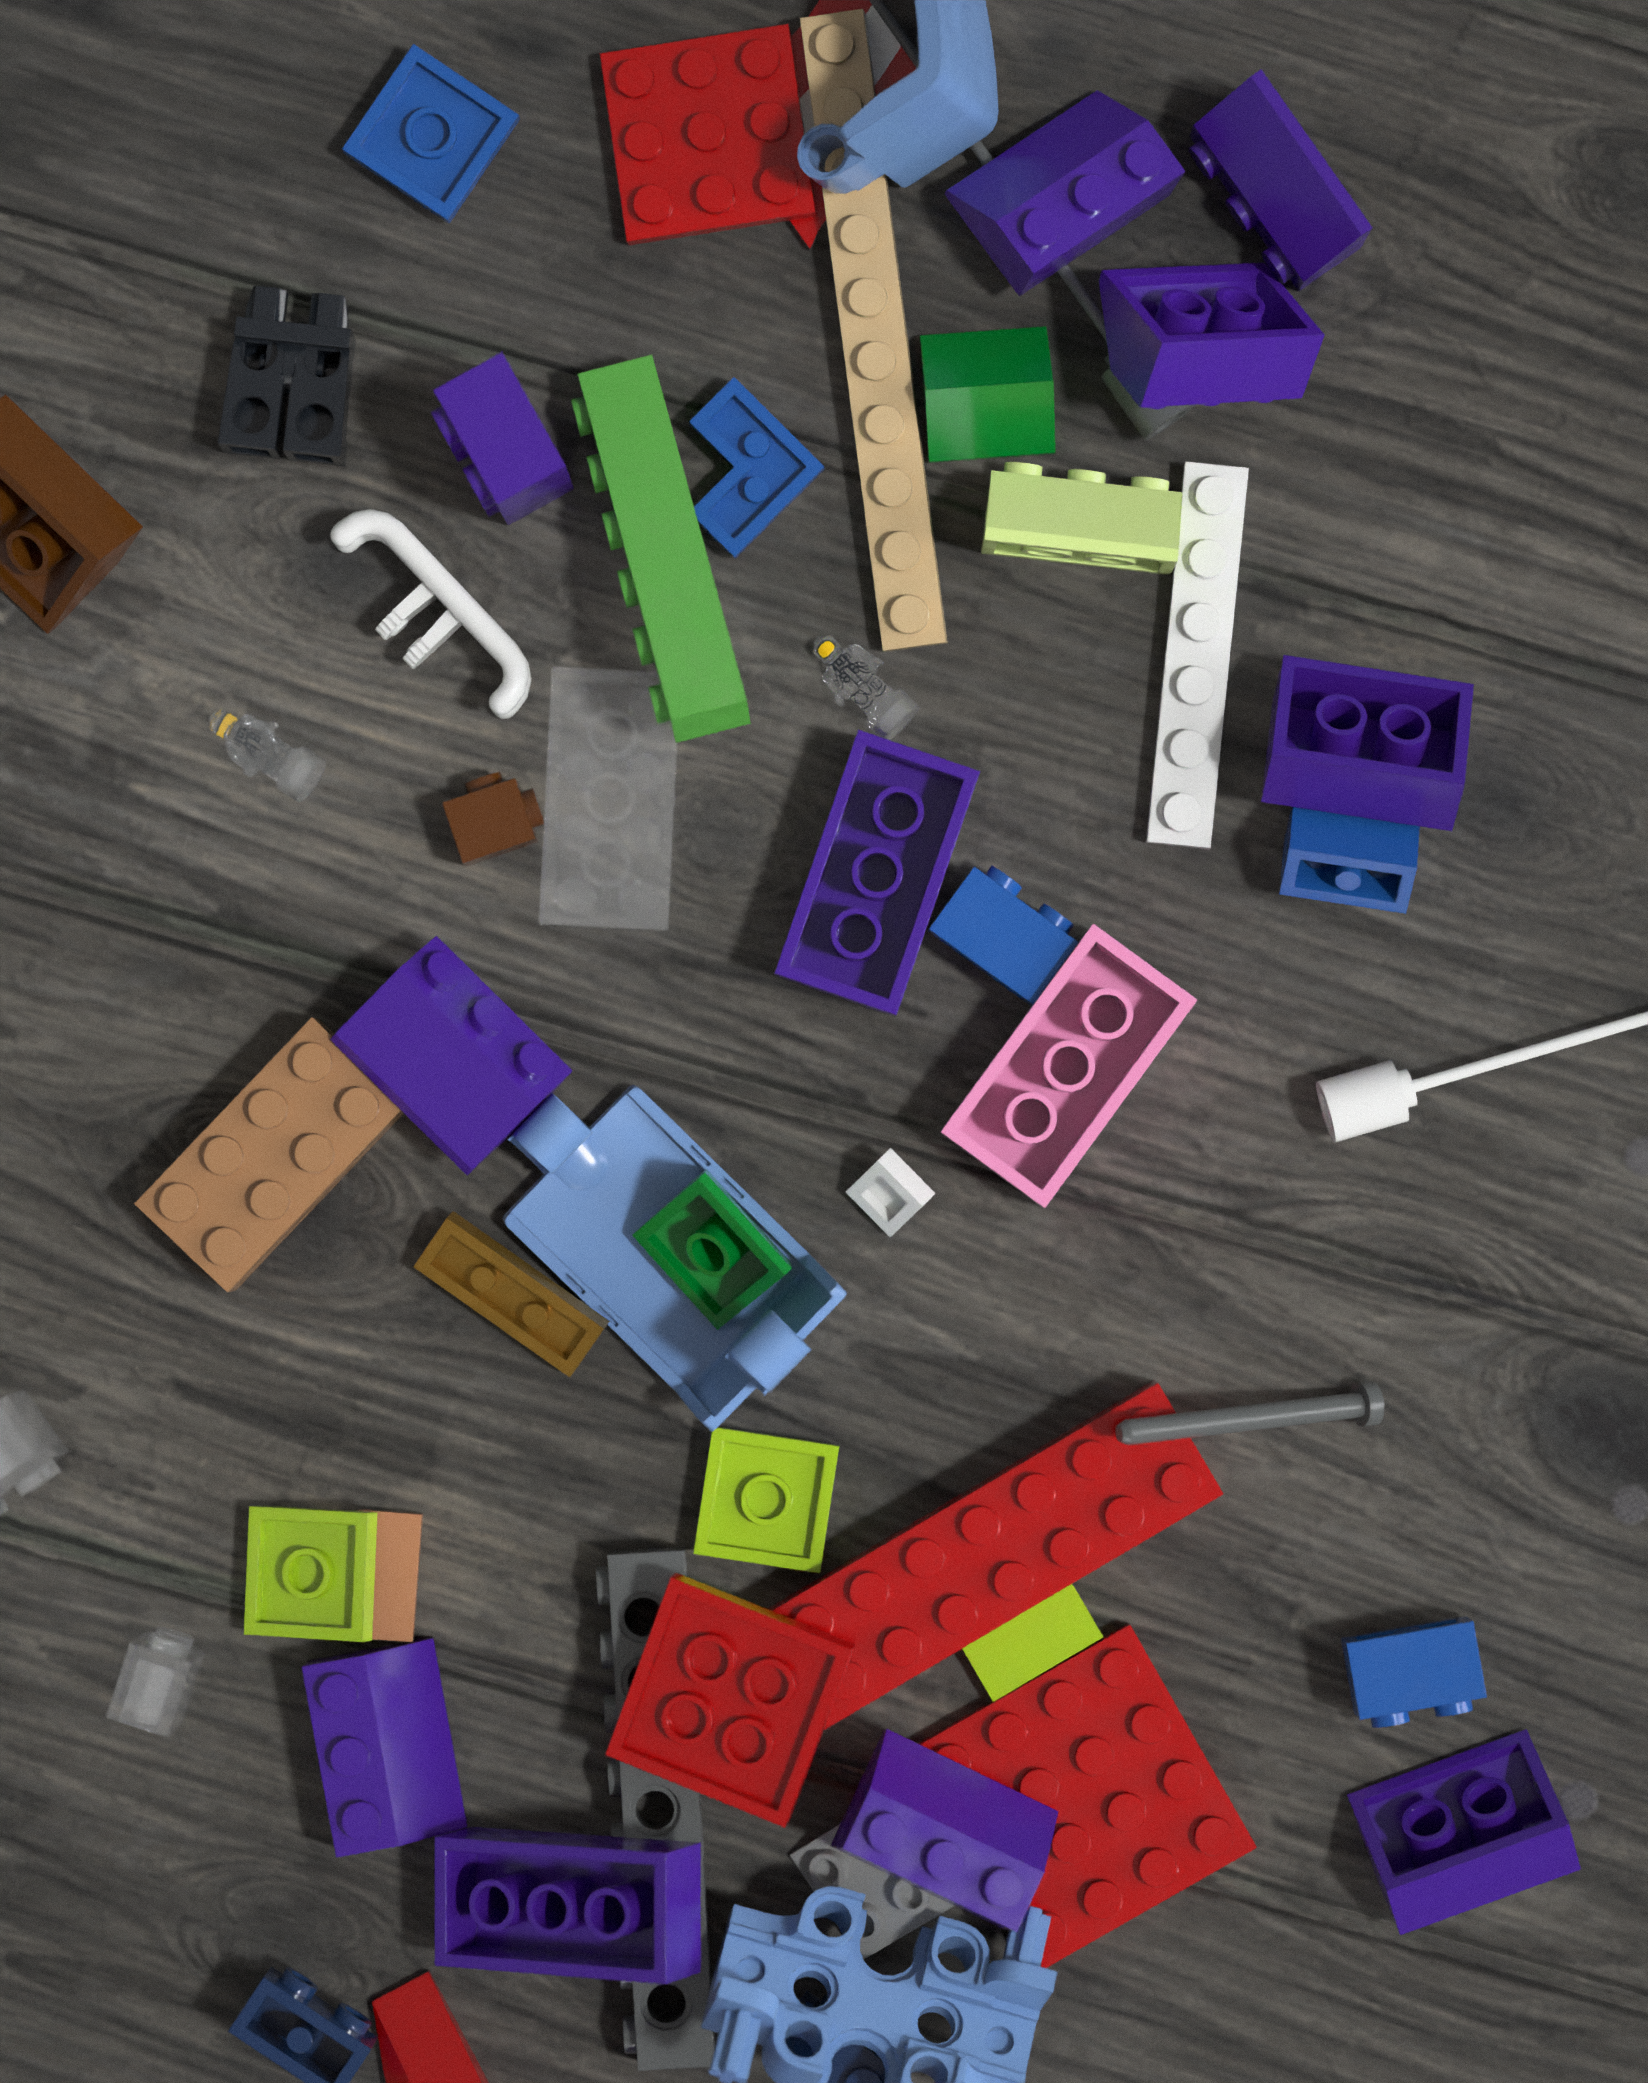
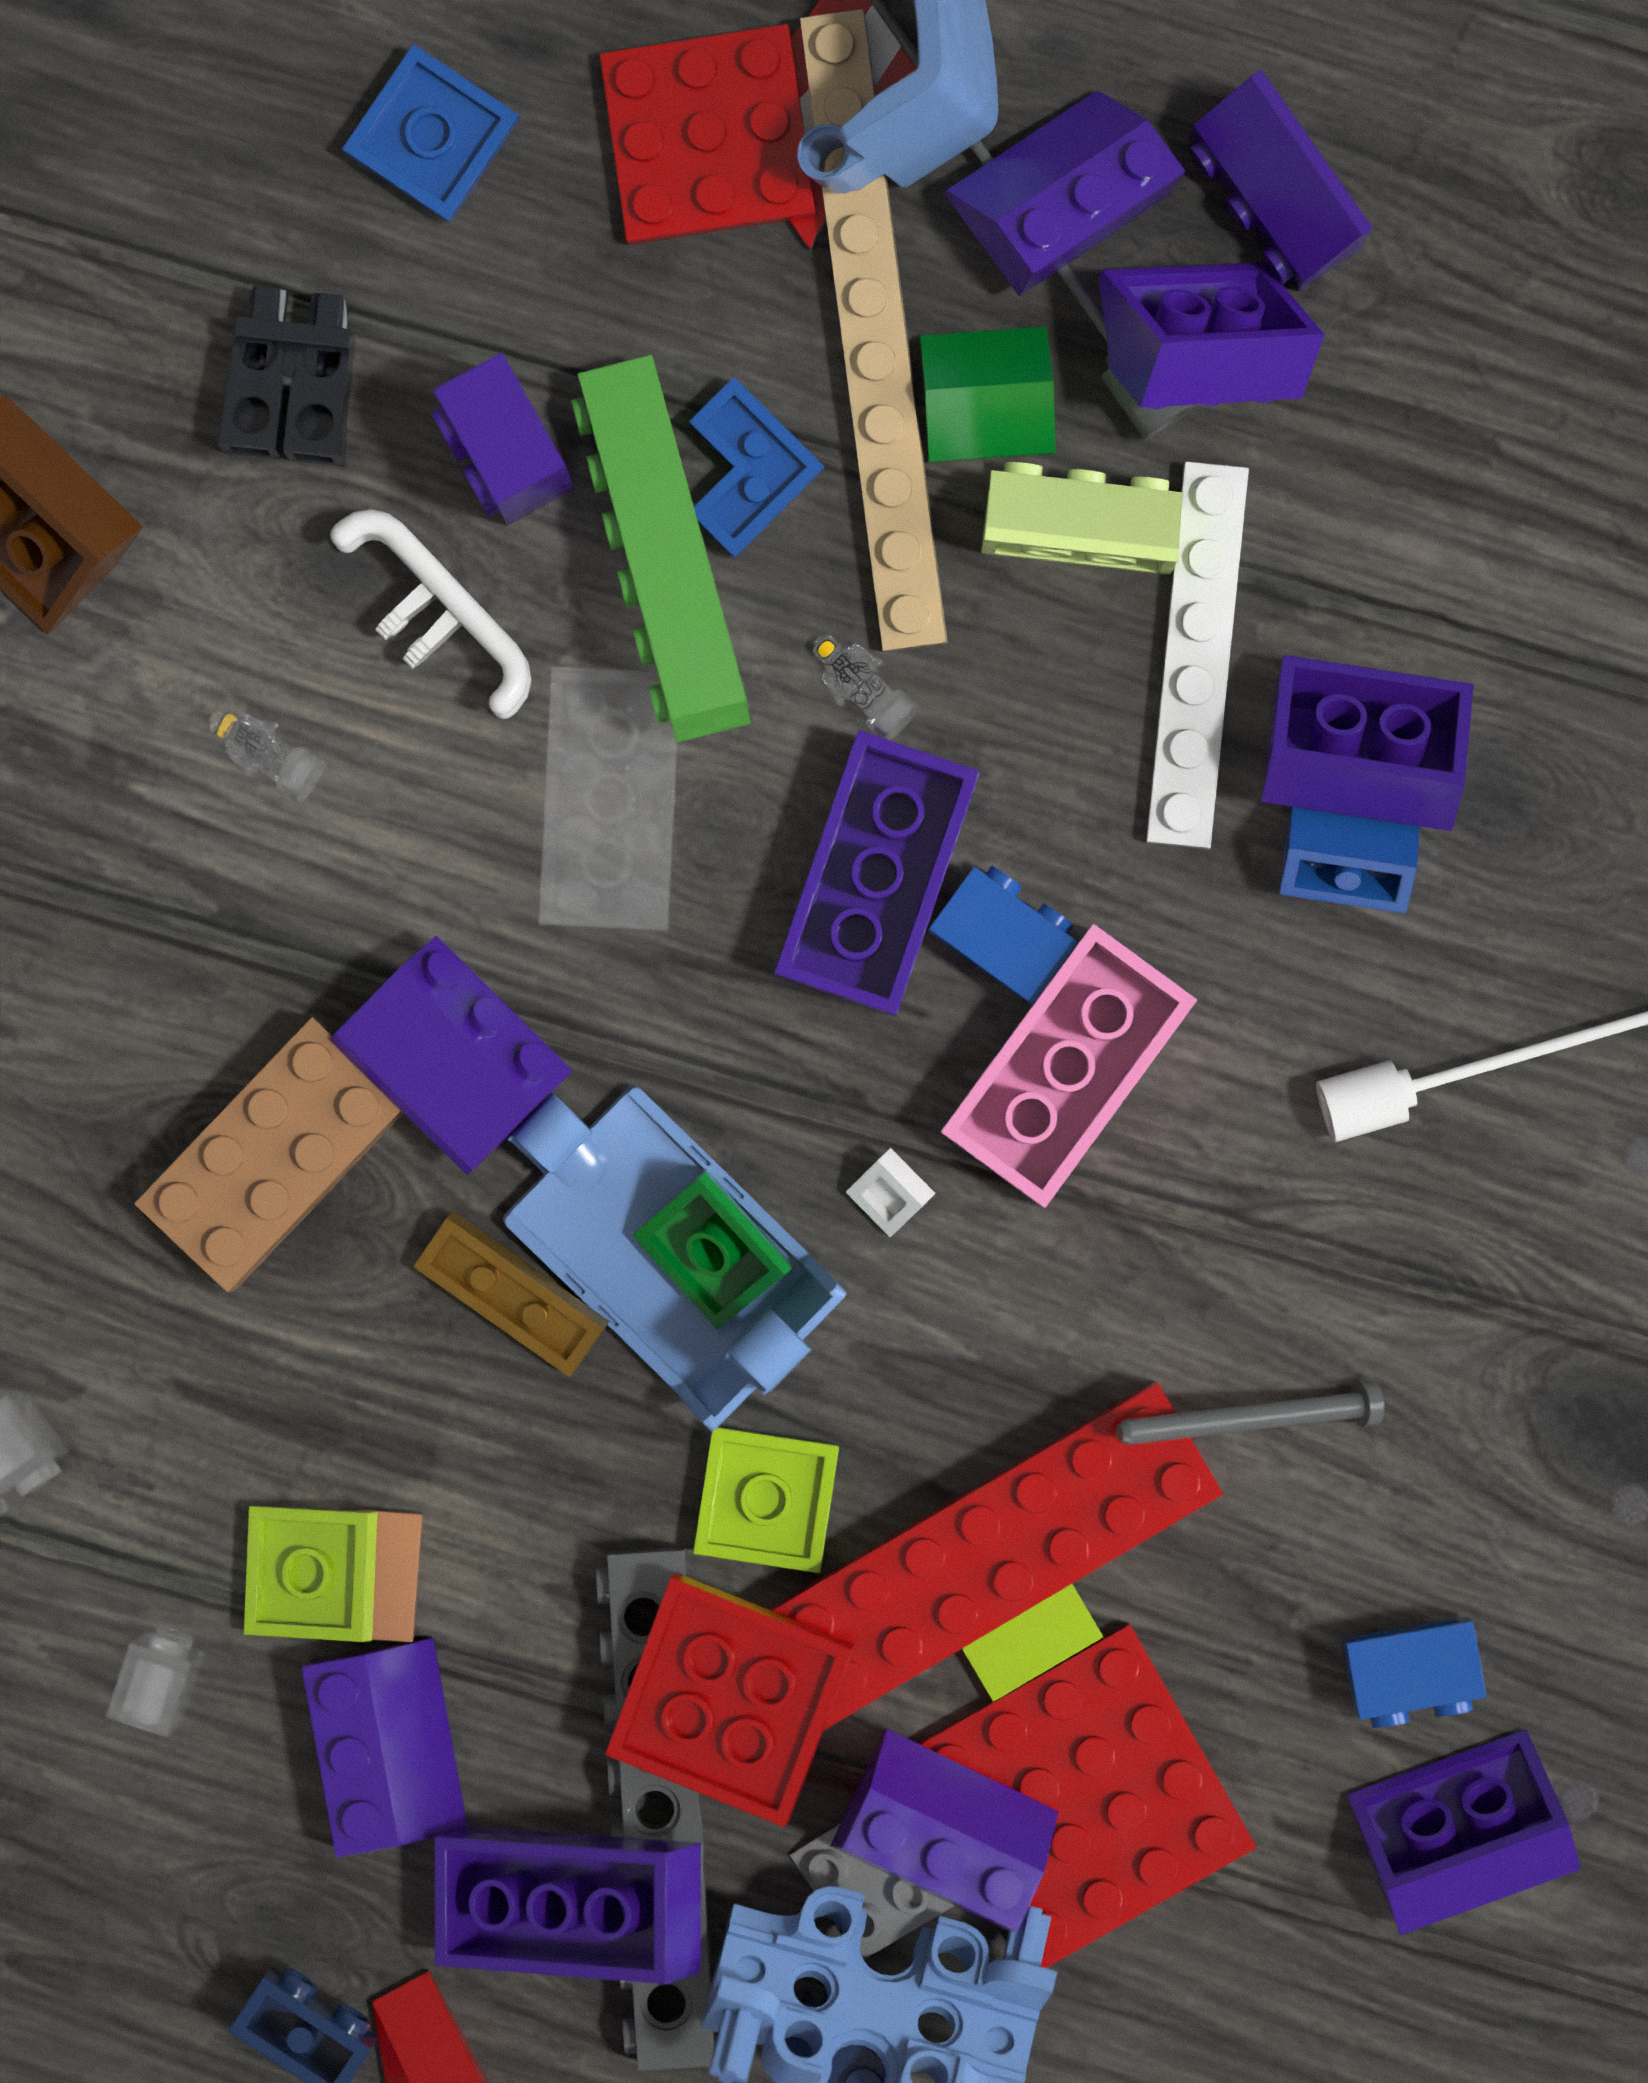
reddish brown brick [442,772,545,867] -> none

